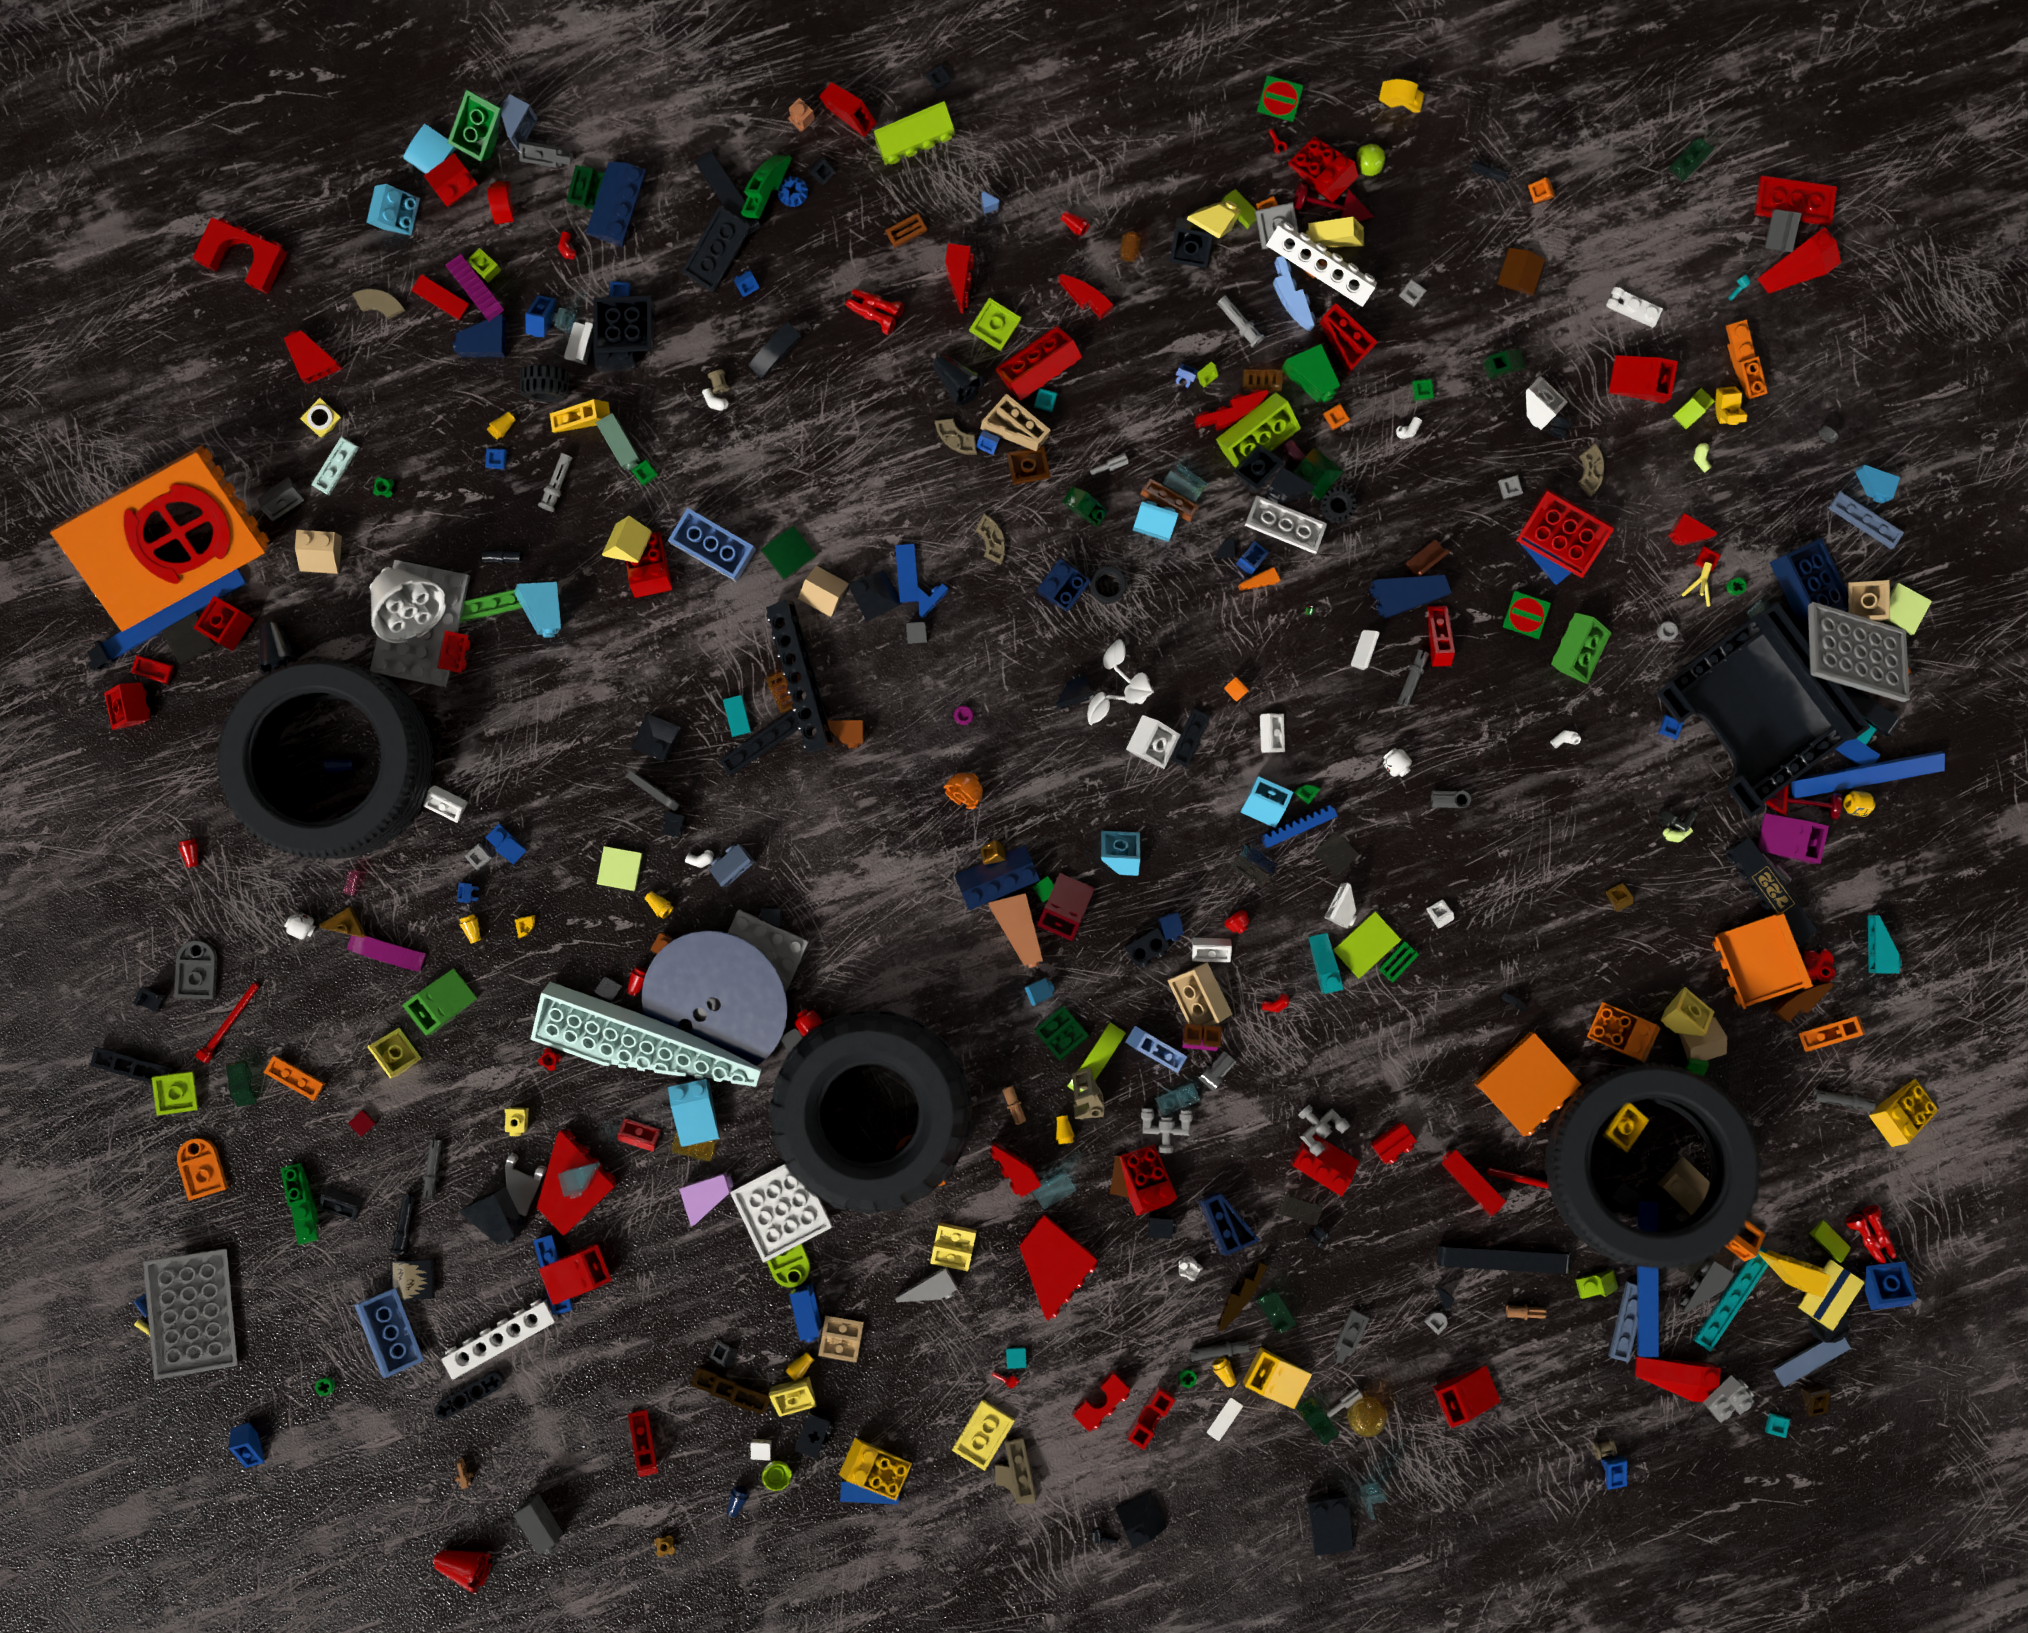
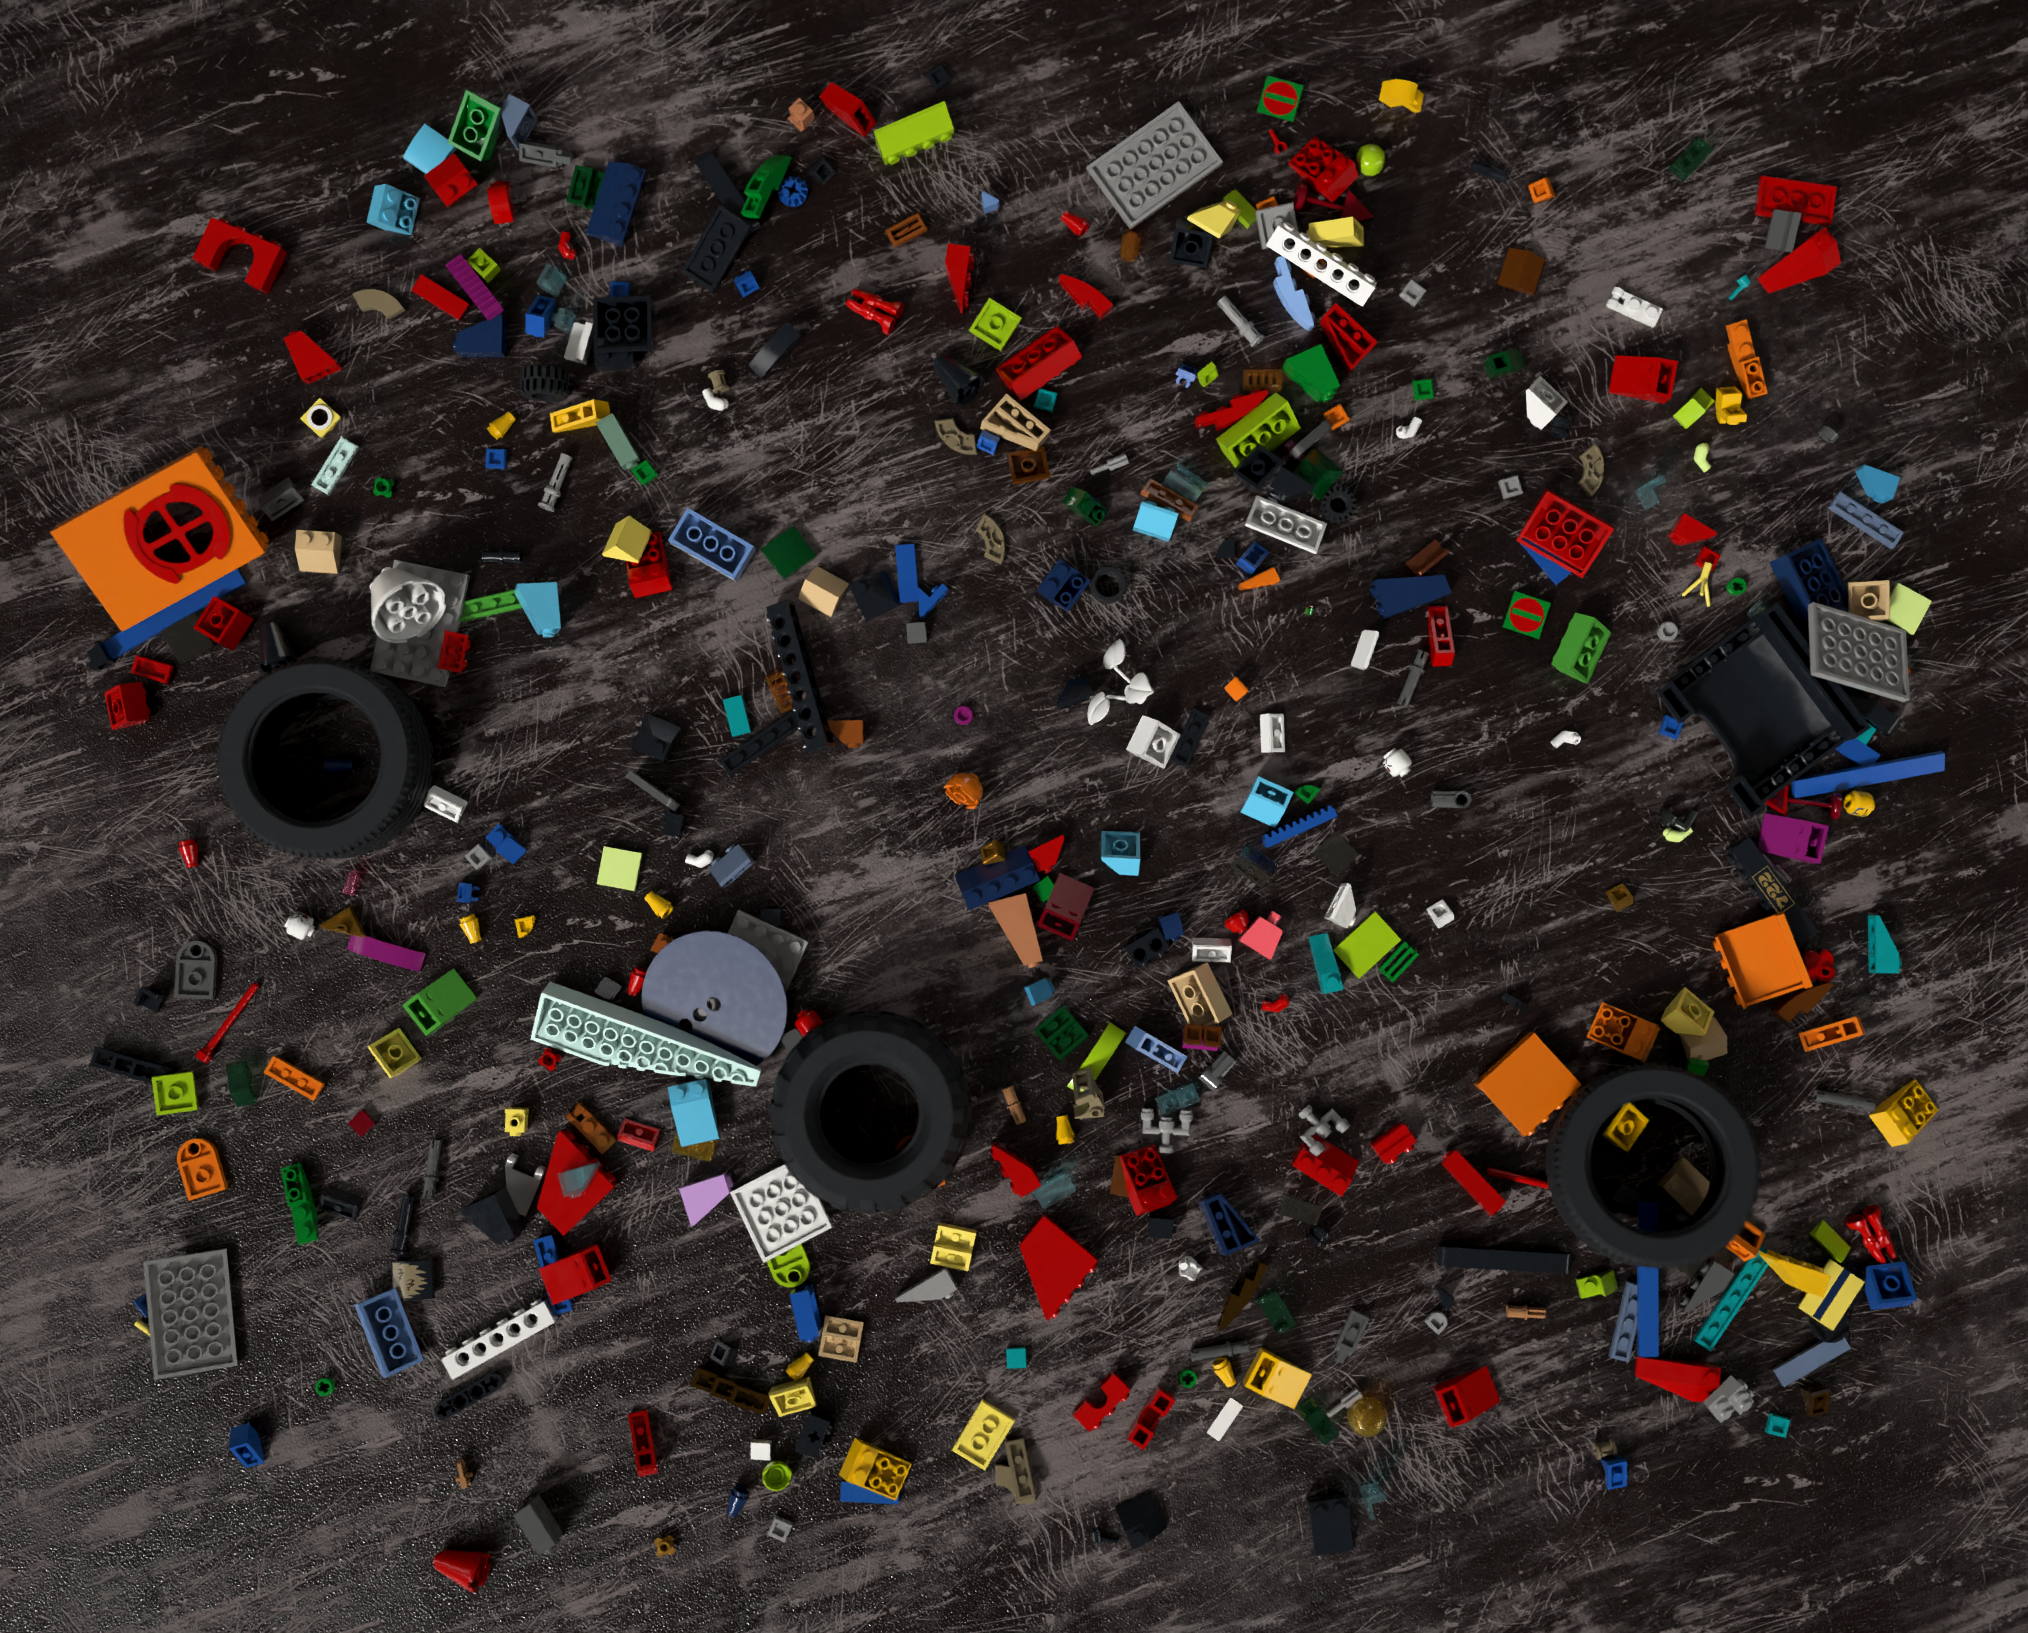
red hand [992,1371,1019,1388] -> none
none -> clear light blue panel [536,264,567,297]
none -> dark orange plate [565,1102,617,1154]
none -> light grey tile [767,1515,793,1543]
none -> red slope [1028,835,1064,874]
none -> light grey plate [1086,101,1223,230]
none -> coral torso [1238,911,1283,960]
none -> dark grey beam [1290,419,1333,459]
none -> clear light blue panel [1635,475,1666,511]

